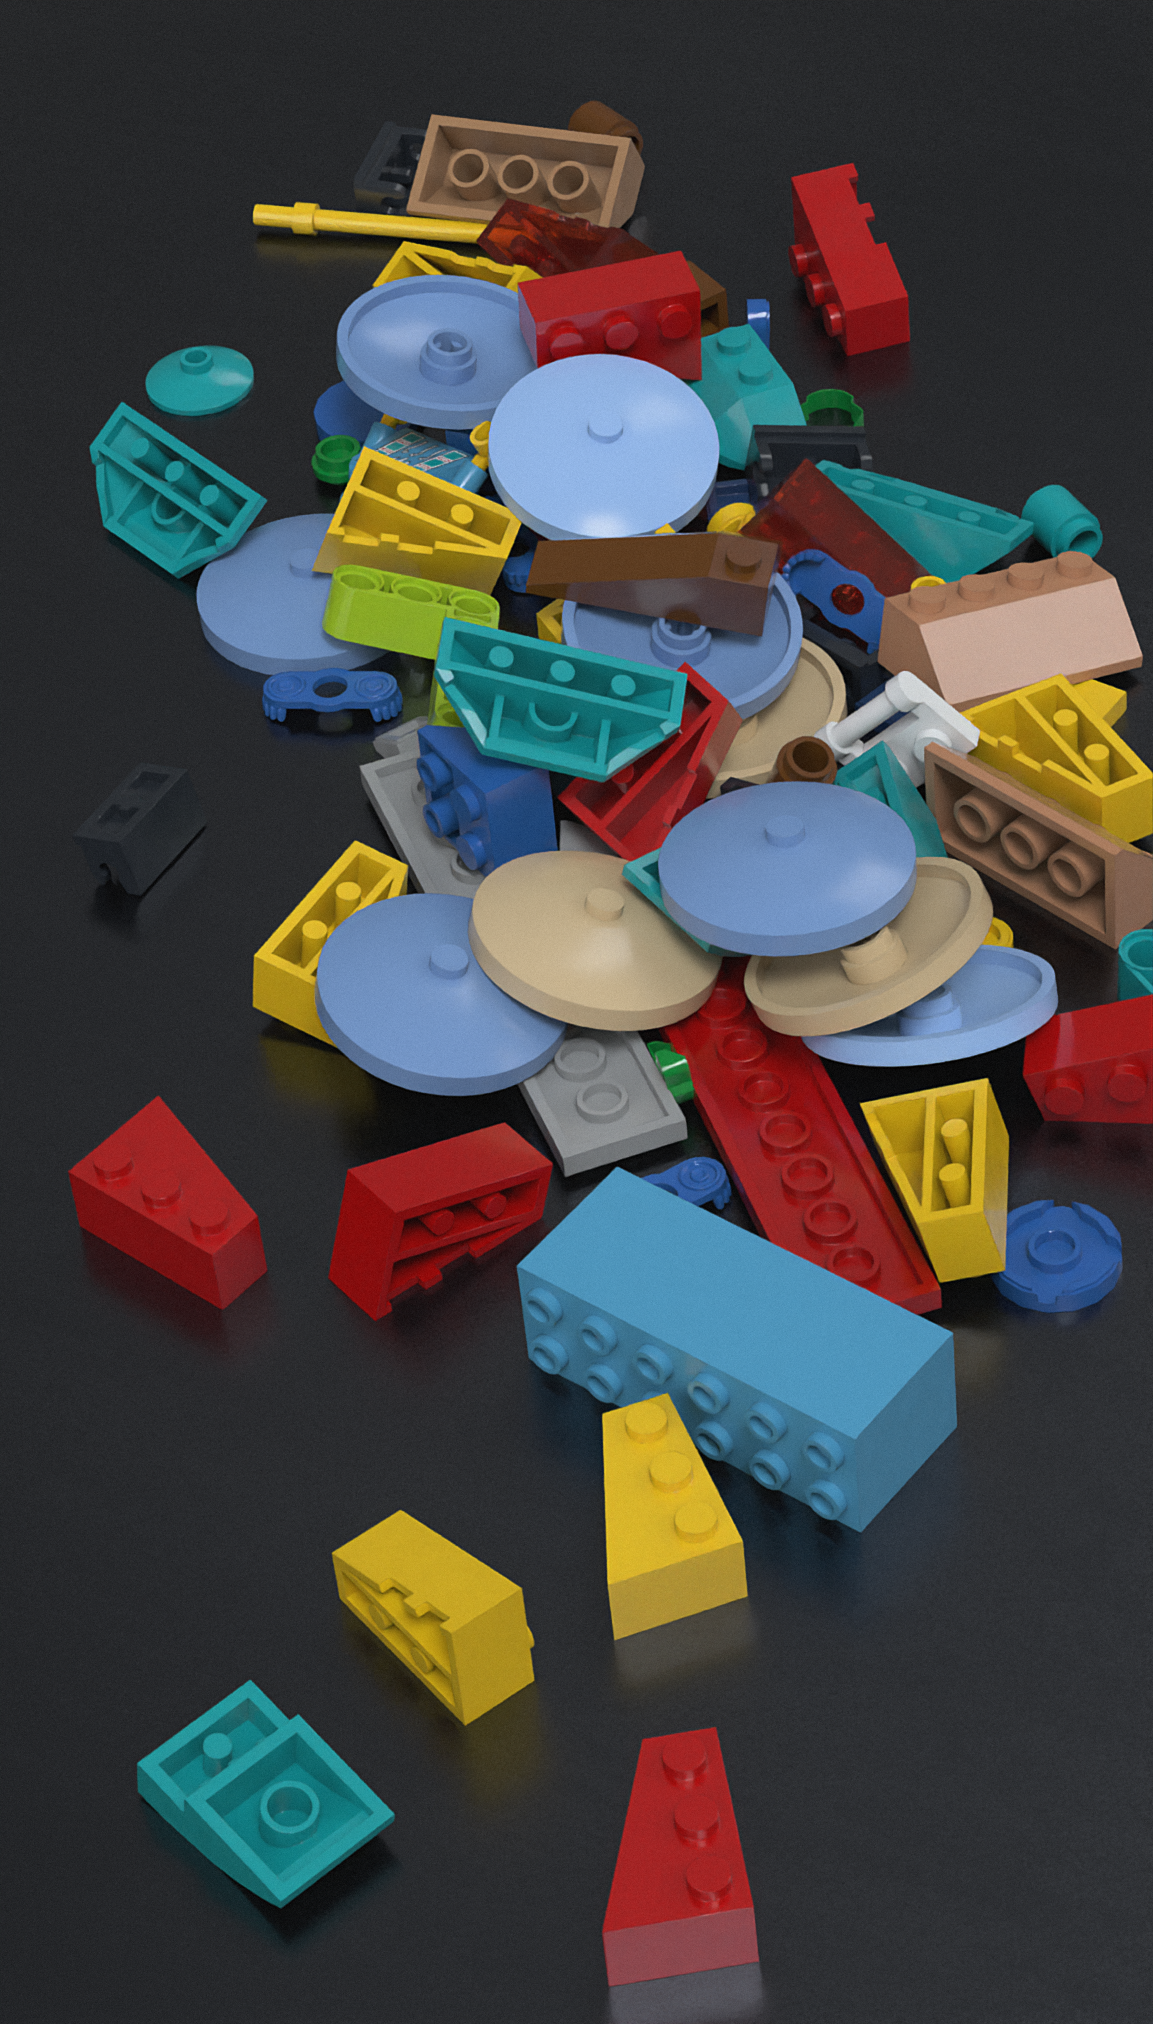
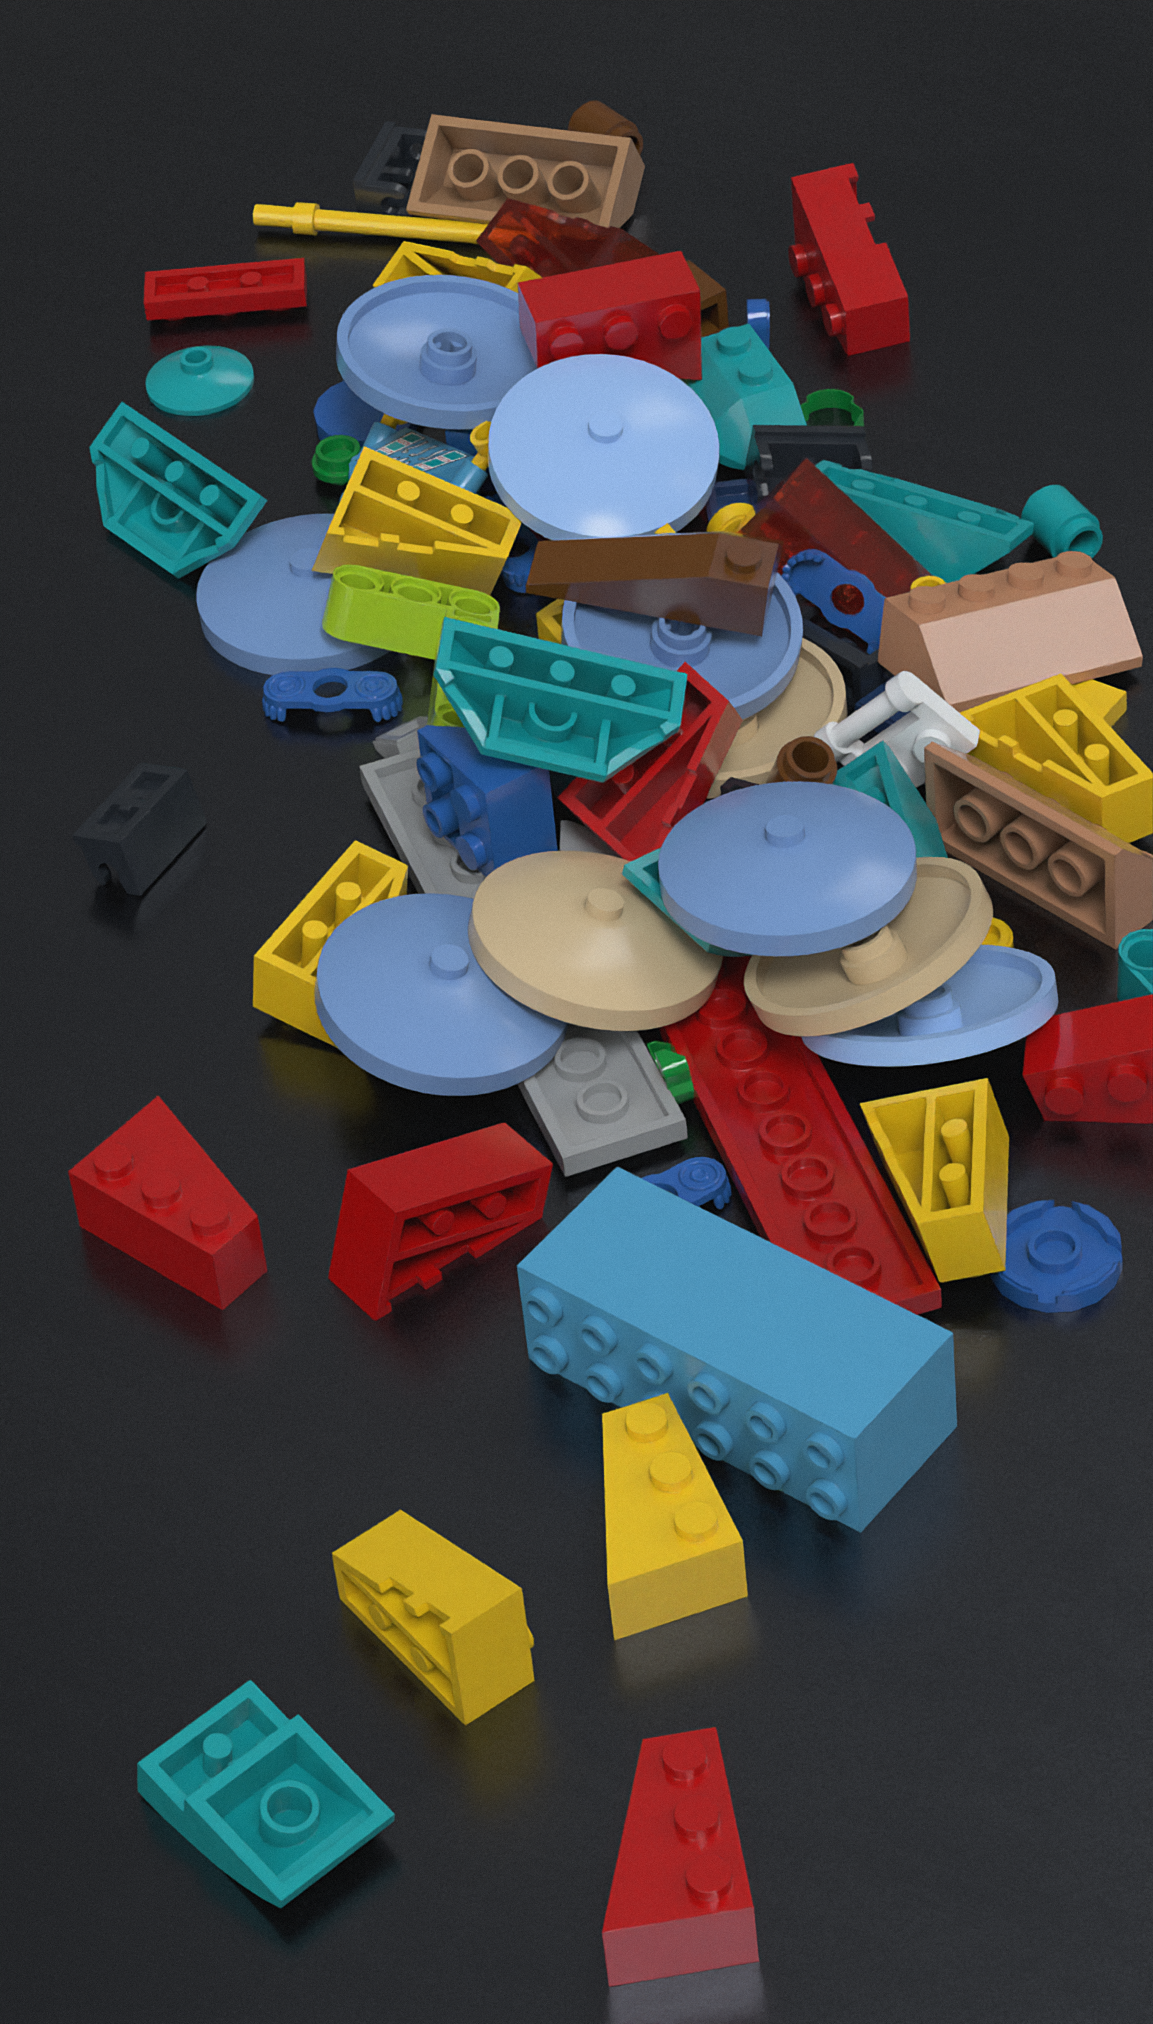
none -> red plate [144,258,307,321]

